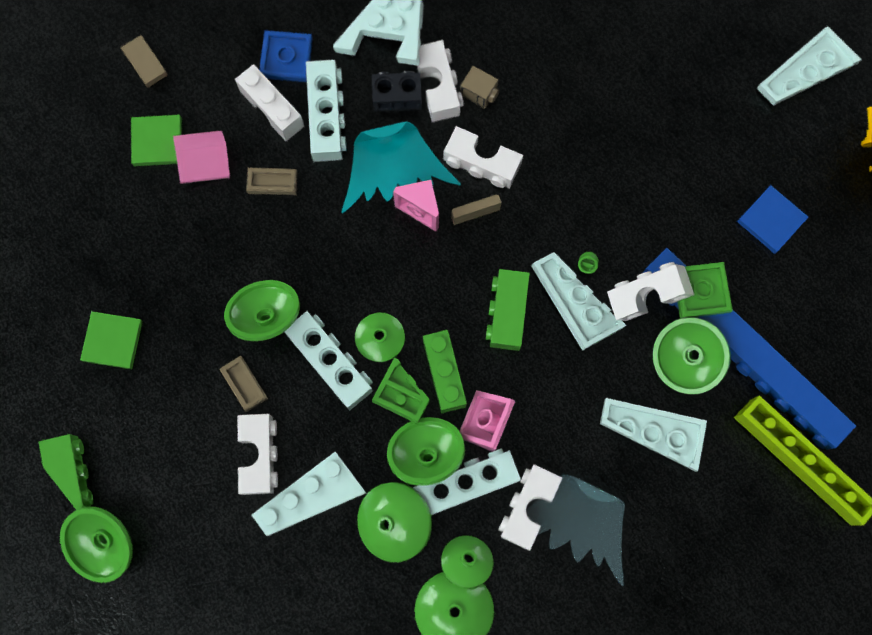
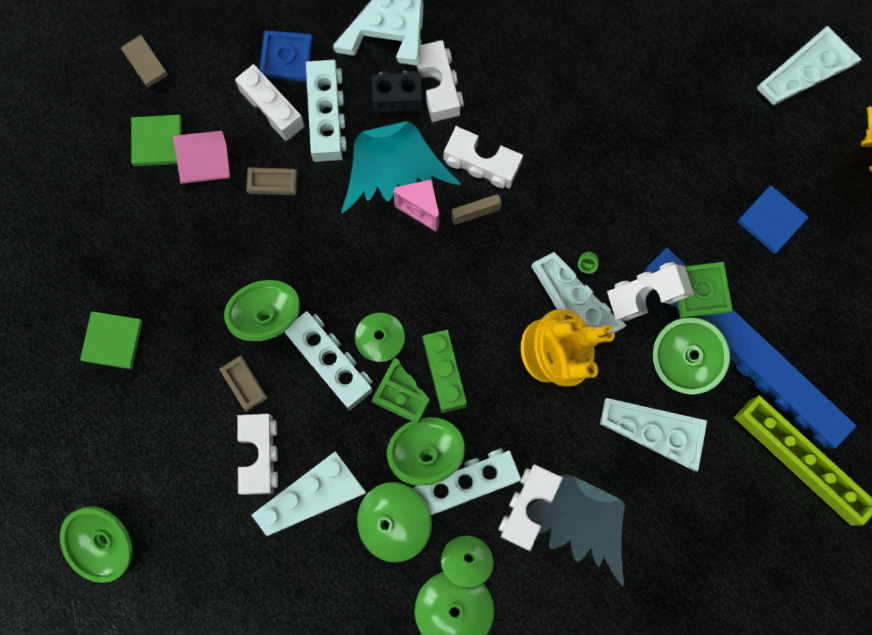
bright green slope [39,434,93,510] -> none
bright pink slope [459,390,515,452] -> none
dark tan brick [460,66,499,109] -> none
bright green brick [486,269,529,351] -> none
none -> yellow piece [521,309,615,386]

